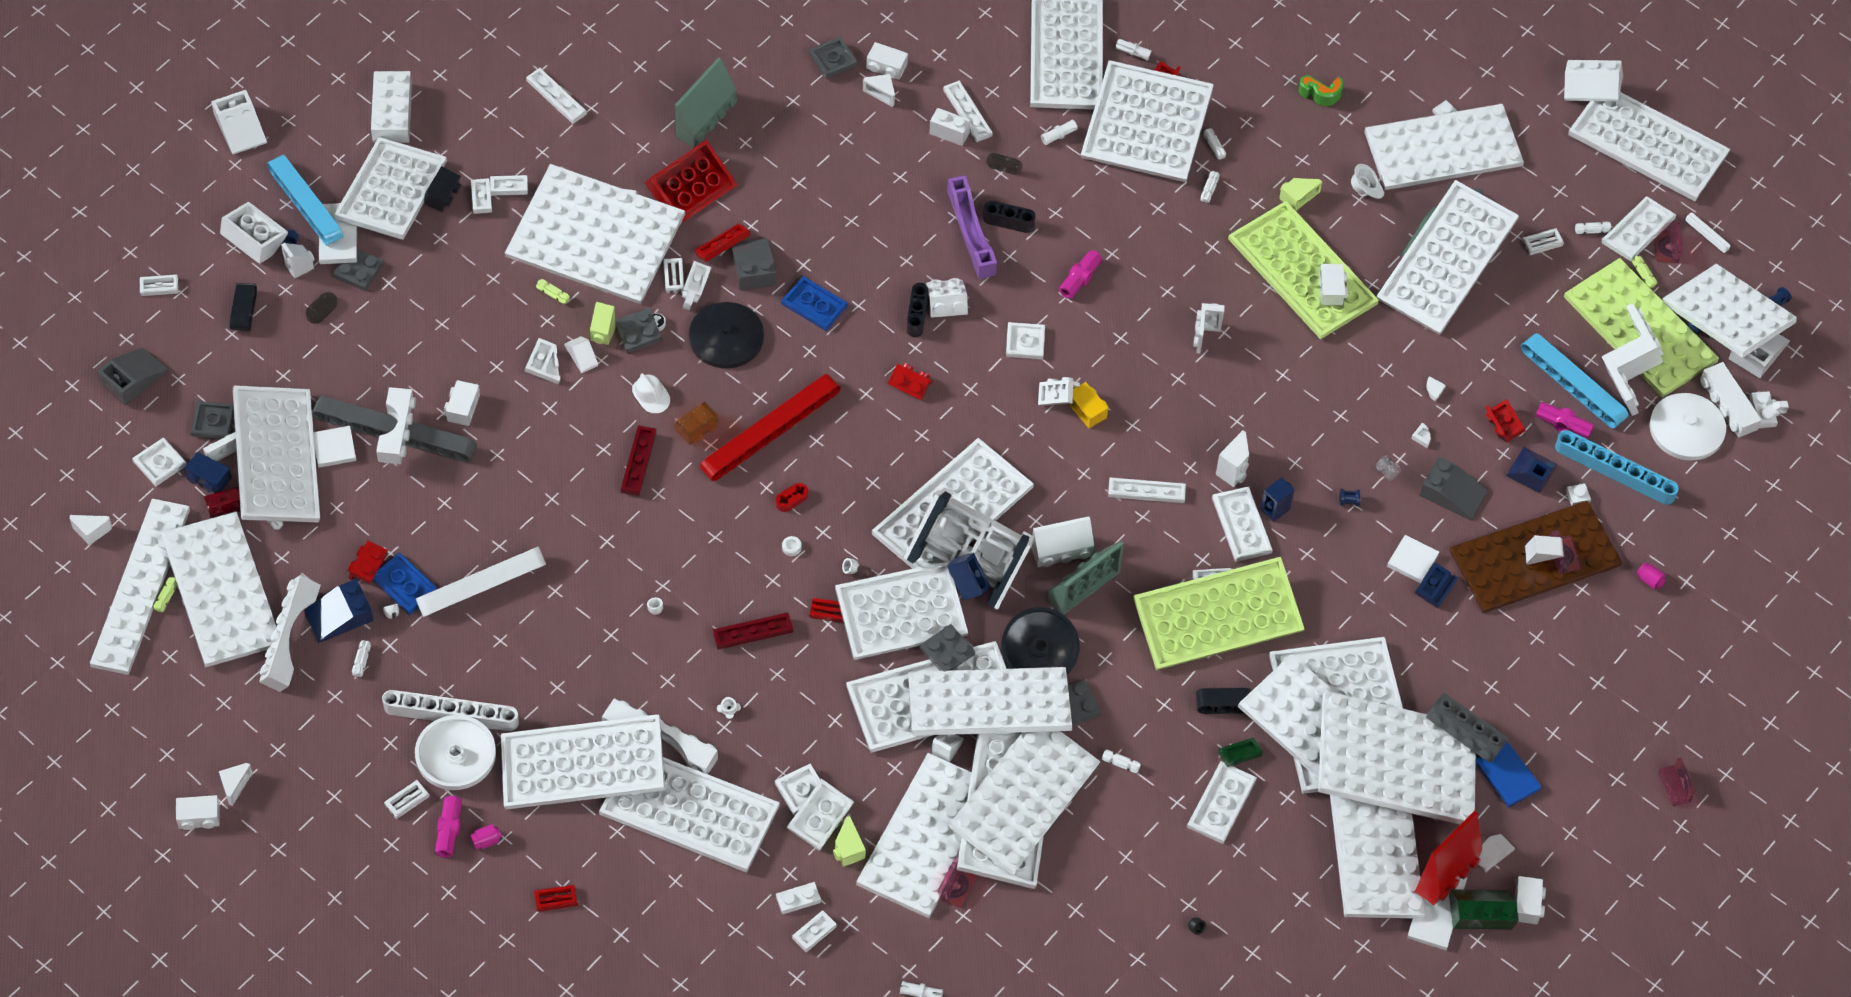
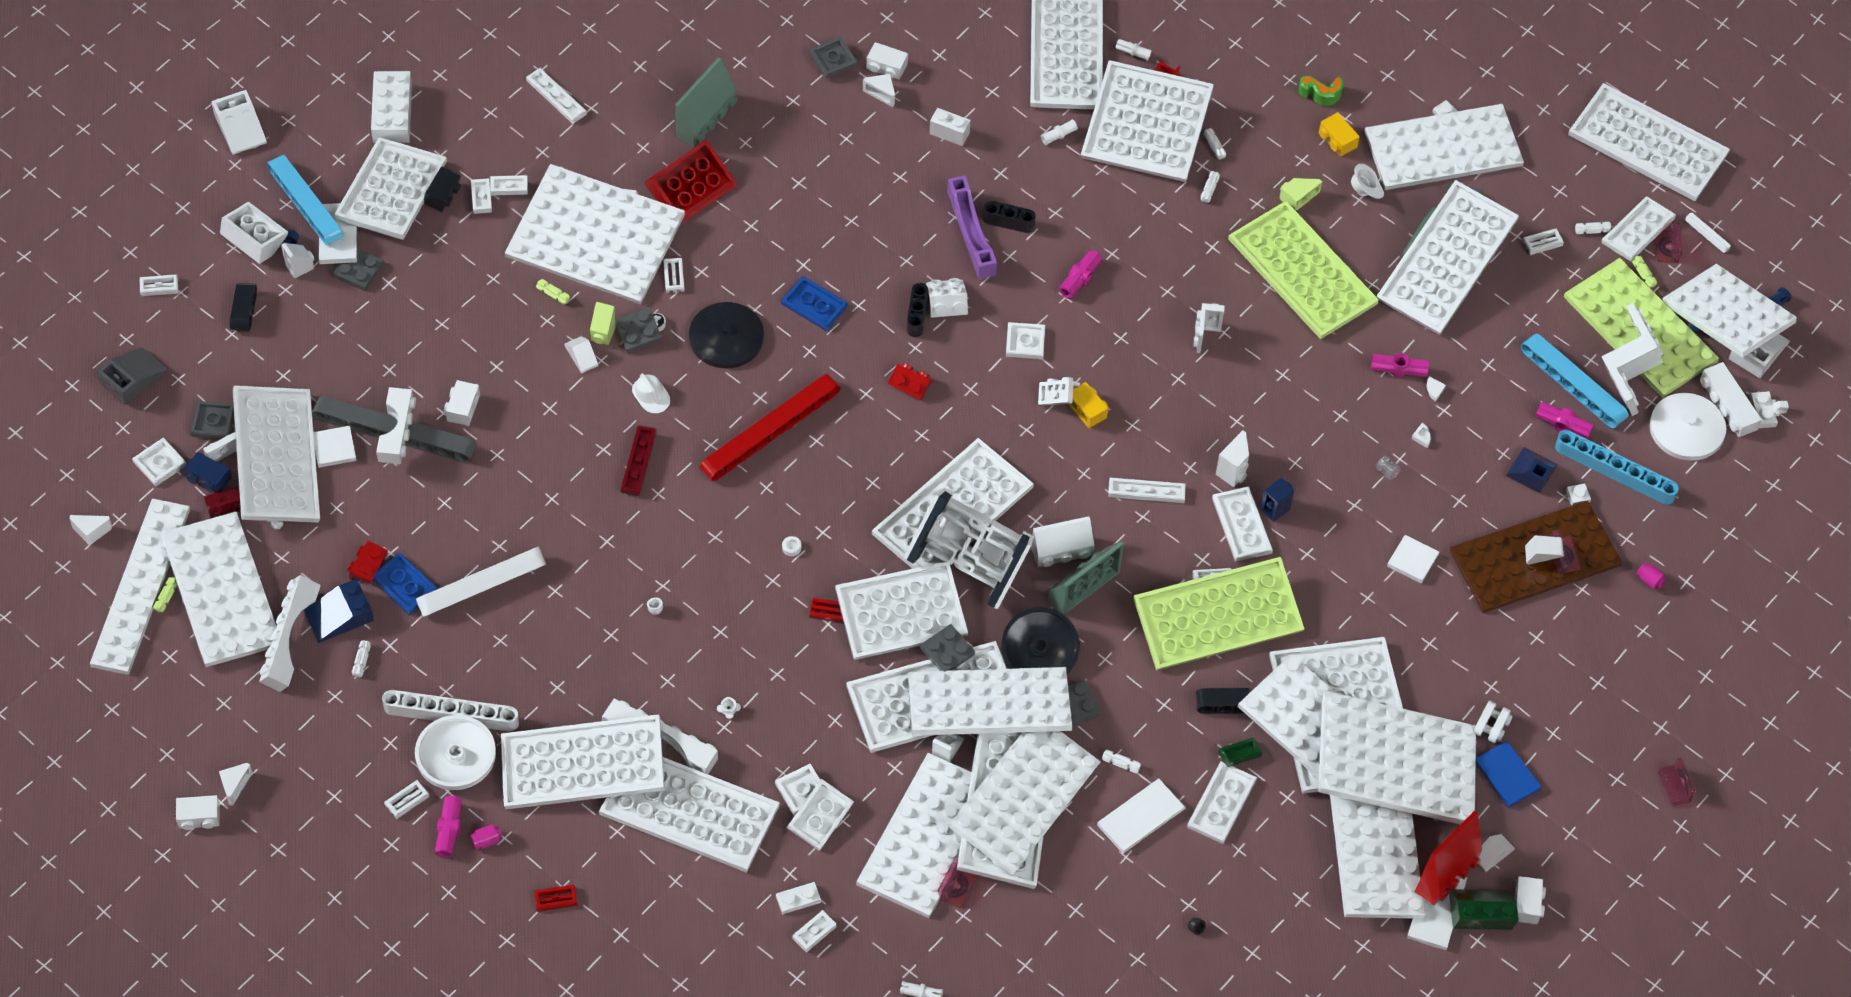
clear smoke tile [306,292,337,324] -> none
white hinge [383,604,399,619] -> none
white wing [525,338,560,385] -> none
clear orange brick [675,401,719,445] -> none
white hinge [682,261,711,310] -> none
red tile [695,223,750,262] -> none
dark red plate [712,612,793,650] -> none
dark grey slope [731,238,776,290] -> none
red beam [776,483,808,512] -> none
yellowish green slope [833,816,866,867] -> none
white hinge [842,558,859,574] -> none
white tile [943,80,993,143] -> none
dark blue brick [947,552,991,600] -> none
clear smoke tile [986,153,1023,174] -> none
white brick [1319,264,1348,305] -> none
dark blue bush [1339,489,1360,506] -> none
dark blue plate [1415,562,1459,608] -> none
dark grey slope [1420,456,1488,520] -> none
dark grey brick [1426,692,1509,763] -> none
red bracket [1485,399,1526,442] -> none
white slope [1564,60,1623,101] -> none
none -> white tile [1097,779,1185,854]
none -> yellow brick [1319,112,1360,157]
none -> dark pink piece [1371,353,1429,377]
none -> white brick [1474,700,1513,743]

